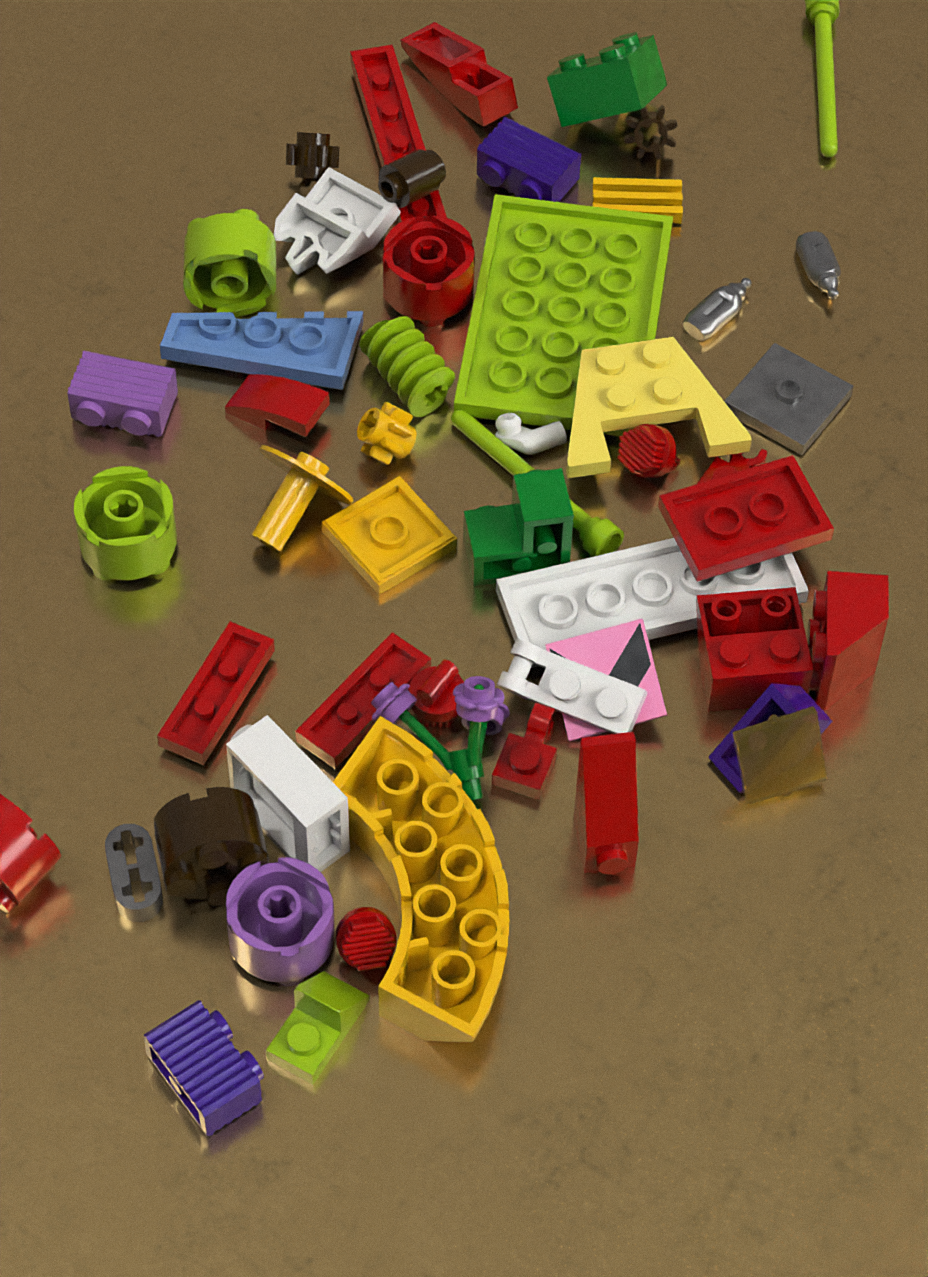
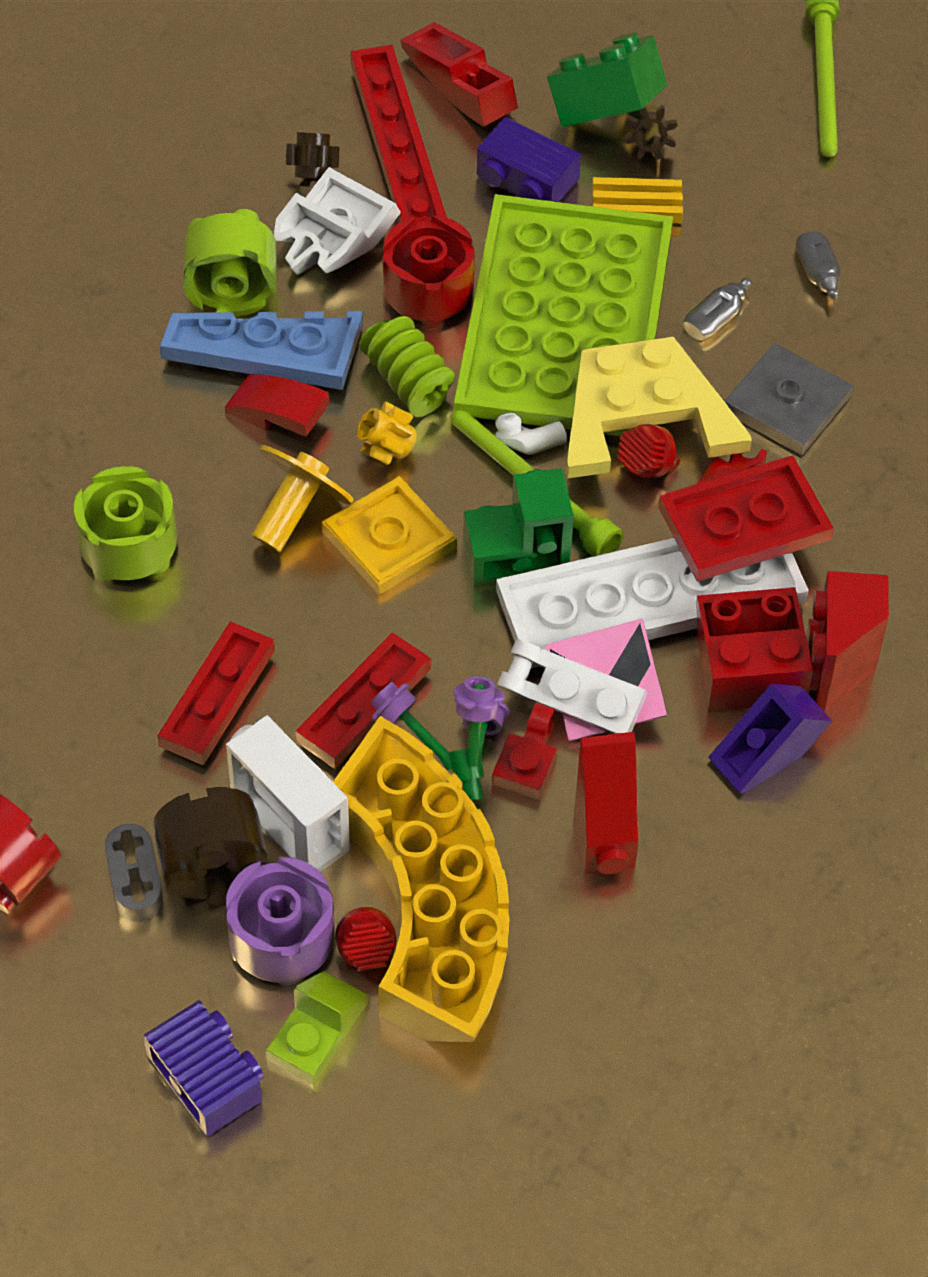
medium lavender brick [67,351,178,437] -> none
dark brown brick [378,149,446,208] -> none
red piece [409,659,464,728] -> none
clear yellow piece [733,706,828,805] -> none

